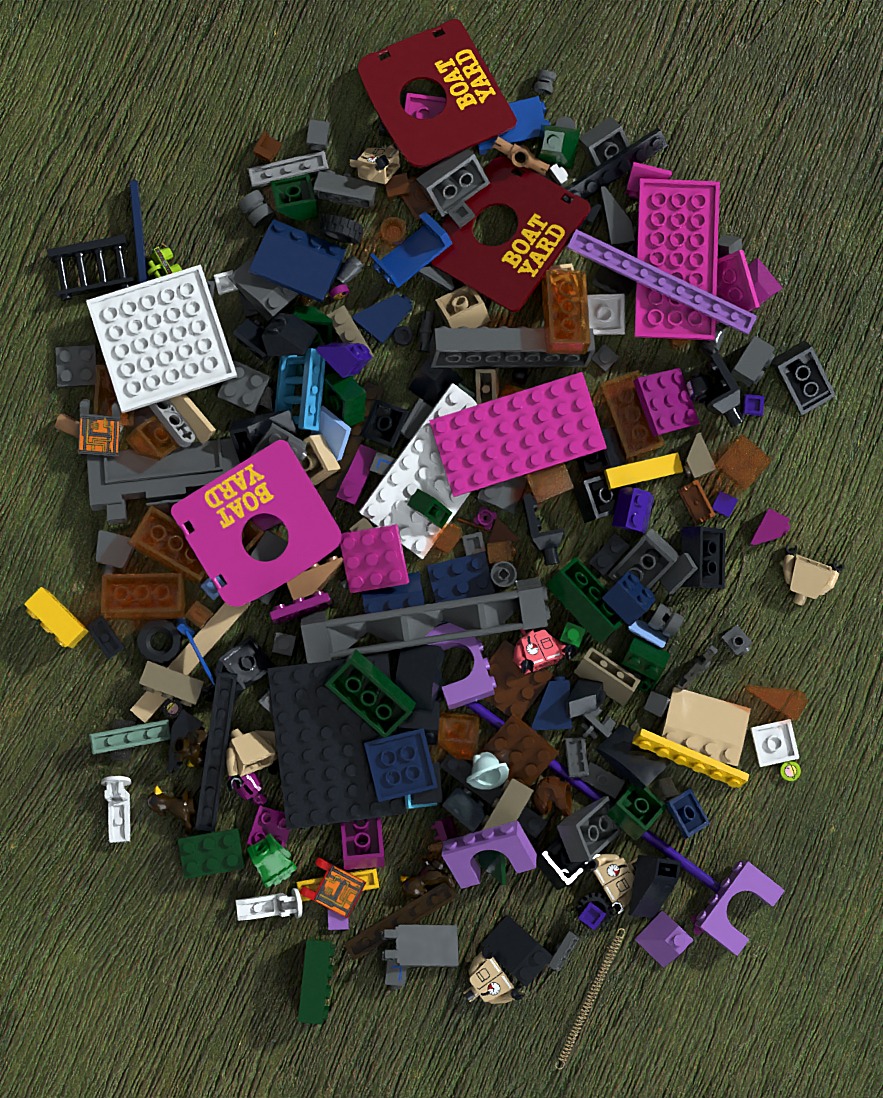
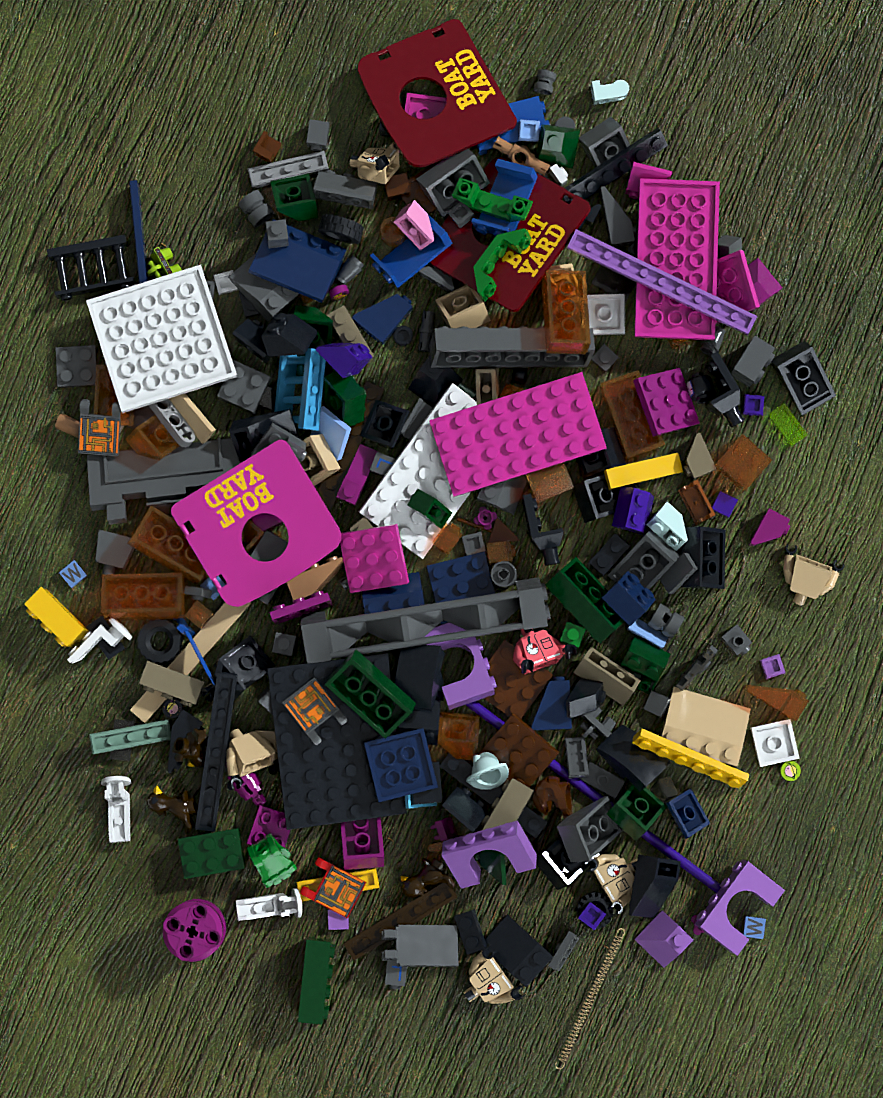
none -> medium blue tile [59,560,88,588]
none -> white piece [67,618,132,663]
none -> magenta piece [163,899,226,962]
none -> dark grey plate [184,586,212,601]
none -> dark grey brick [266,219,289,249]
none -> flag [282,678,347,745]
none -> bright pink slope [394,200,435,250]
none -> green slope [452,178,533,222]
none -> black plate [454,909,486,955]
none -> blue panel [471,159,538,237]
none -> green slope [474,228,532,302]
none -> light blue tile [519,120,540,142]
none -> light aqua leg [590,80,629,105]
none -> light aqua slope [646,502,688,551]
none -> medium blue tile [743,916,766,939]
none -> medium lavender tile [759,654,785,679]
none -> clear neon green tile [768,403,808,447]

